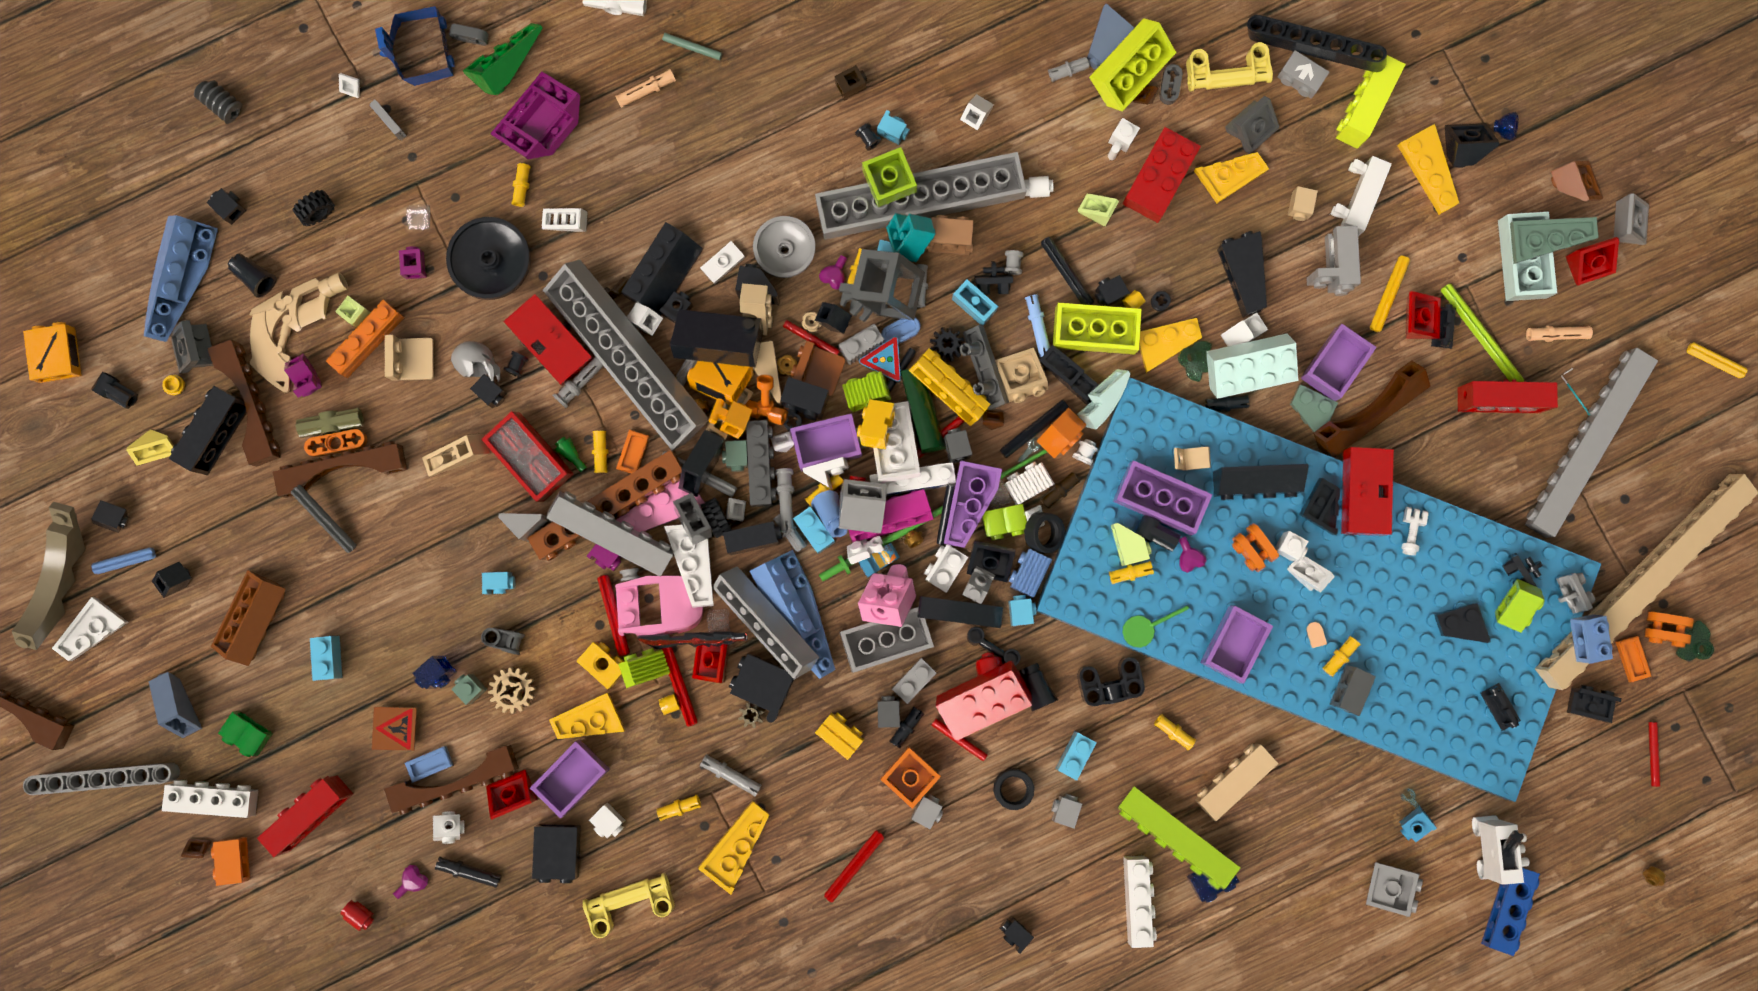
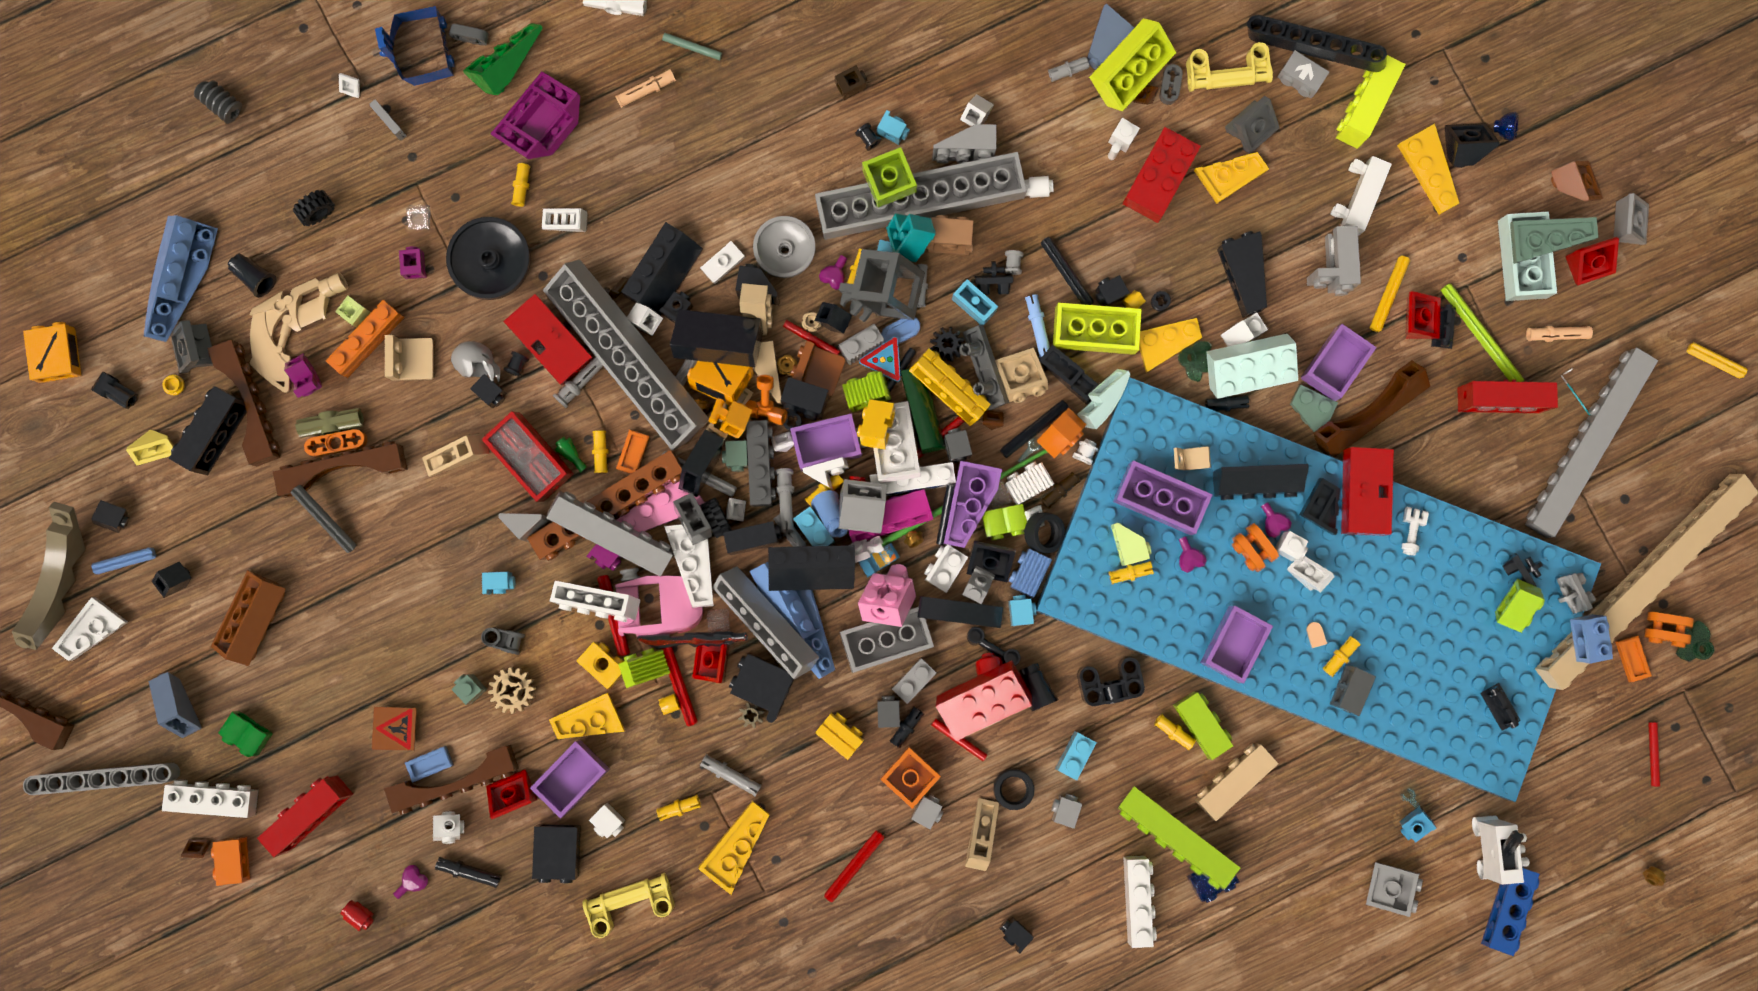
black brick [206,188,246,225] -> none
medium azure brick [310,636,342,681] -> none
clear blue brick [412,656,457,689] -> none
yellowish green slope [1078,194,1119,226] -> none
bright green piece [1122,606,1189,648] -> none
black piece [1135,515,1181,552] -> none
tan brick [1288,186,1318,221] -> none
black wing [1434,603,1491,643] -> none
black bracket [1567,685,1622,723] -> none
none -> white brick [550,581,640,622]
none -> black slope [768,545,855,591]
none -> light grey slope [932,124,996,164]
none -> tan slope [965,798,999,871]
none -> lime brick [1173,692,1233,760]
none -> magenta rock [1261,502,1292,538]

